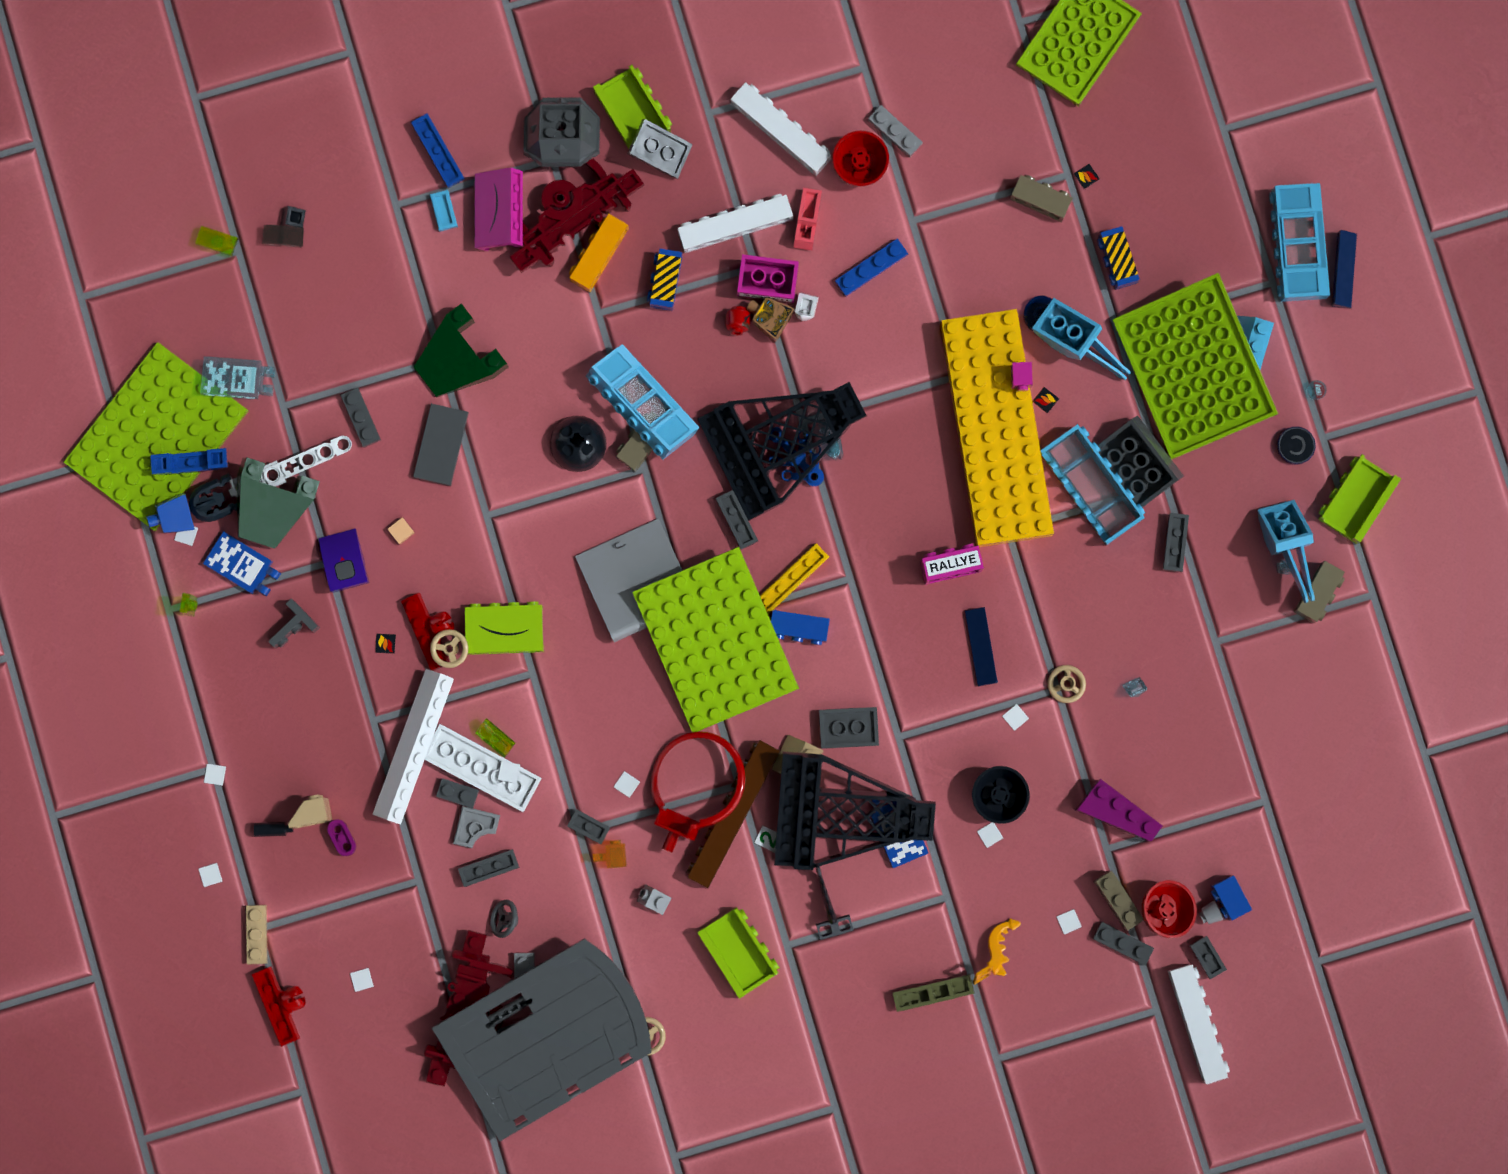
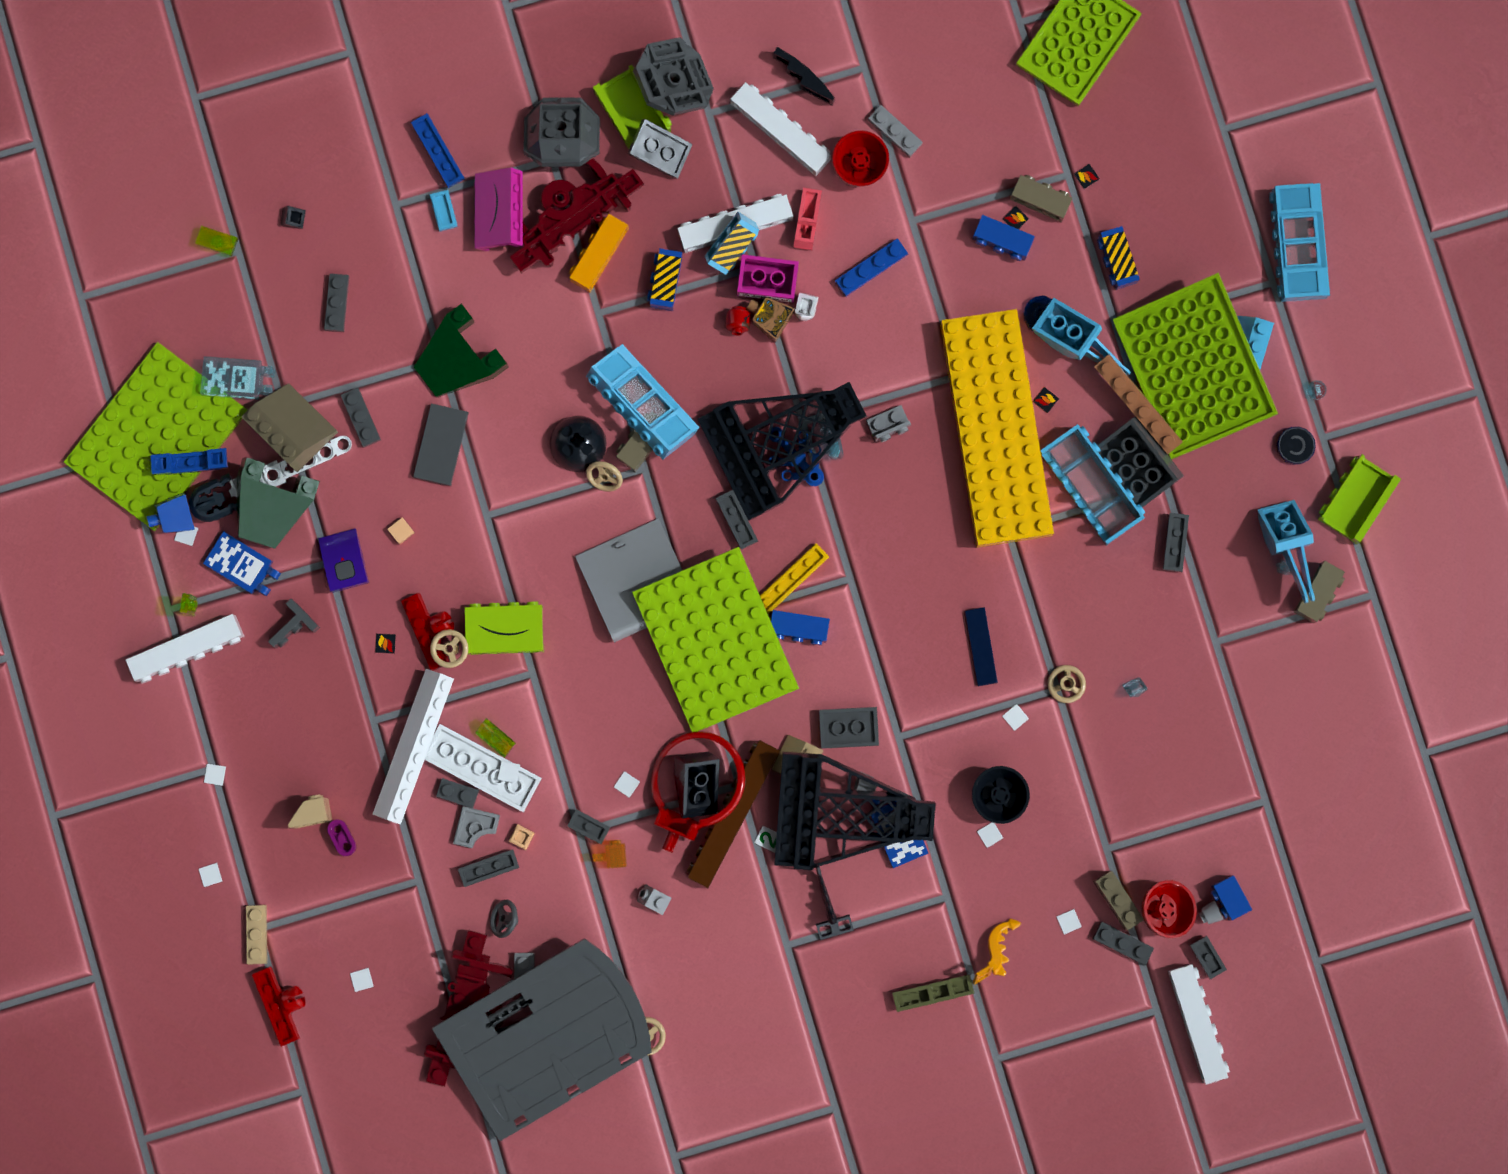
black cylinder [254,822,294,837] -> none
clear smoke slope [262,225,304,248] -> none
lime panel [698,908,780,999] -> none
brick [920,544,984,585] -> none
dark pink brick [1011,362,1033,391] -> none
magenta wedge [1075,779,1163,842] -> none
dark blue slope [1332,230,1357,308] -> none
none -> white brick [126,614,245,684]
none -> dark tan slope [242,384,338,472]
none -> dark grey plate [324,274,350,332]
none -> light nougat tile [509,824,535,850]
none -> tan piece [586,461,623,492]
none -> dark grey piece [633,37,714,115]
none -> black slope [674,752,720,819]
none -> brick [705,212,759,275]
none -> black slope [773,47,835,106]
none -> light grey hat [854,771,877,791]
none -> light grey bracket [866,405,911,443]
none -> blue brick [973,215,1035,261]
none -> black sticker [1003,206,1029,229]
none -> nougat plate [1094,354,1183,454]

